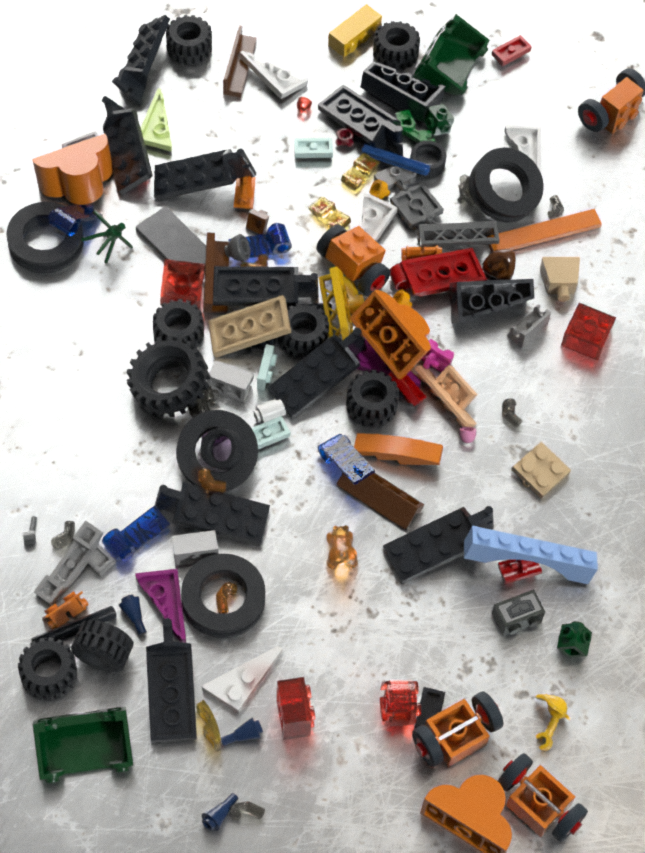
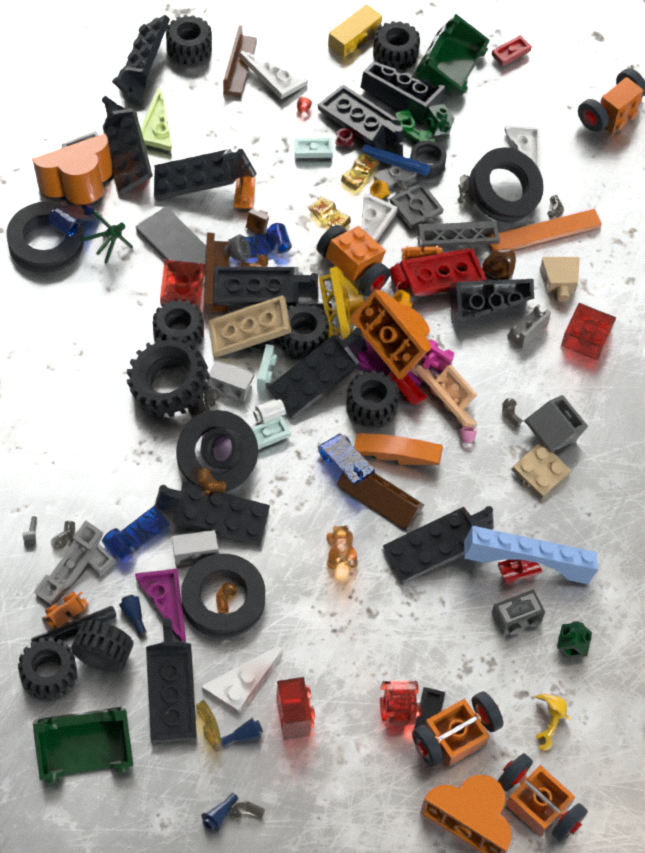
none -> dark grey slope [524,395,588,453]

